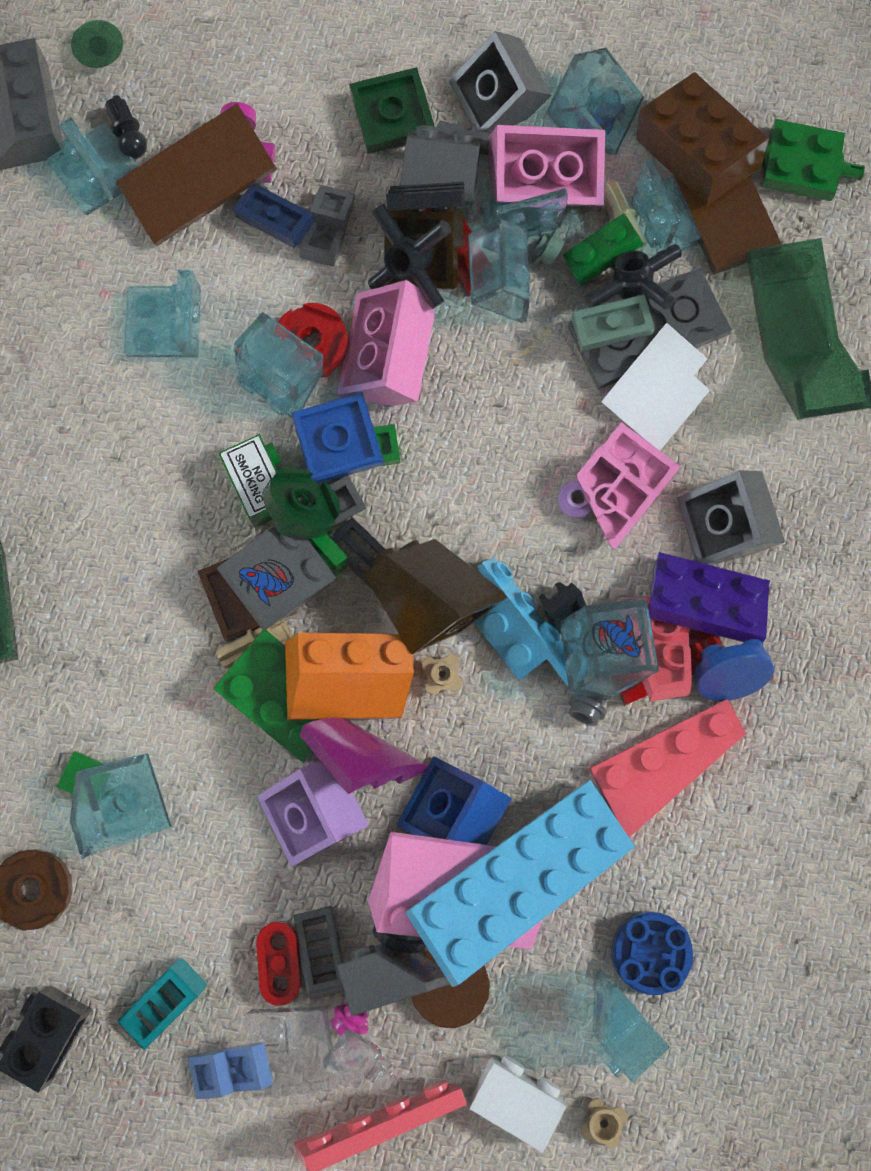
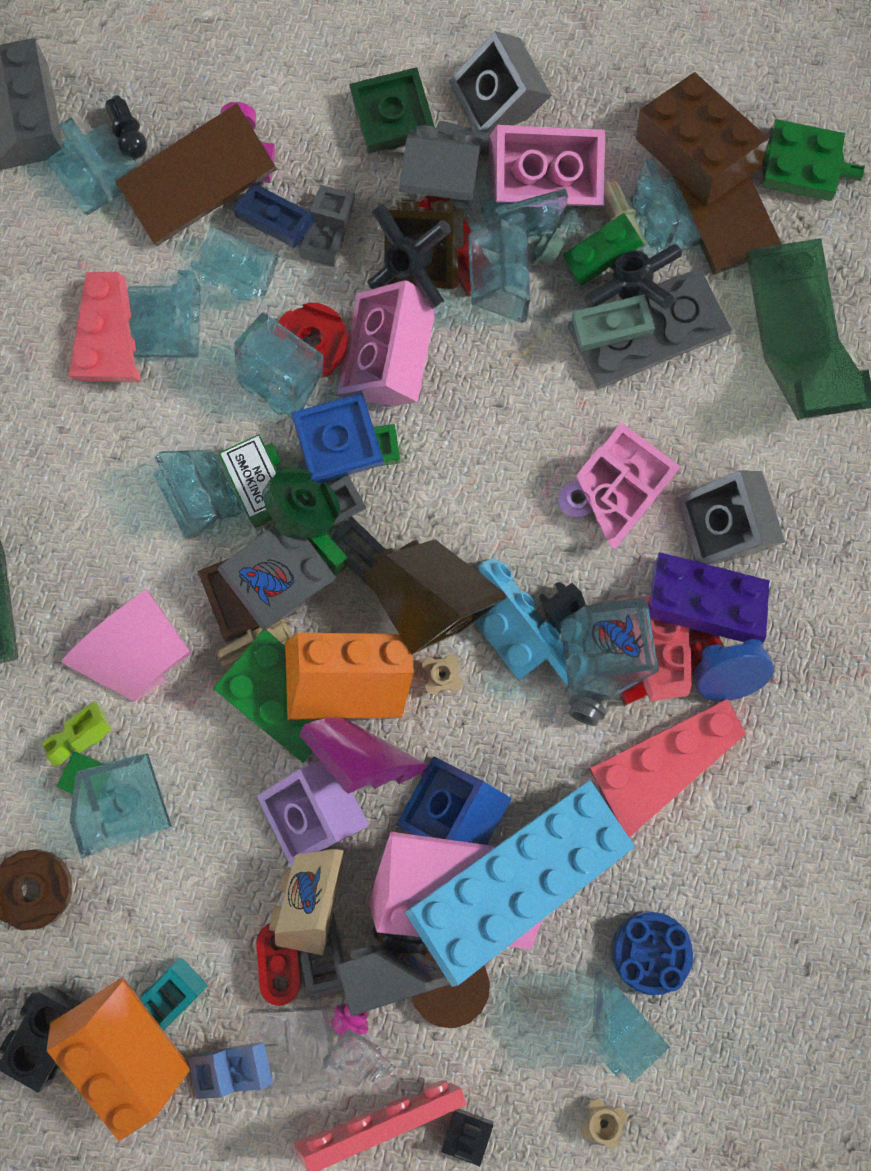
clear green piece [71,20,123,68] -> none
black tile [386,181,465,211] -> none
white brick [468,1055,567,1153] -> none
clear light blue slope [546,47,644,155] -> none
white sticker [601,323,710,451] -> none
none -> lime plate [42,701,112,767]
none -> orange slope [47,977,190,1141]
none -> bright pink slope [62,589,193,702]
none -> coral wing [69,272,141,382]
none -> clear light blue bracket [153,449,243,539]
none -> clear light blue bracket [189,226,280,300]
none -> tan slope [269,849,344,956]
none -> black tile [441,1109,494,1167]

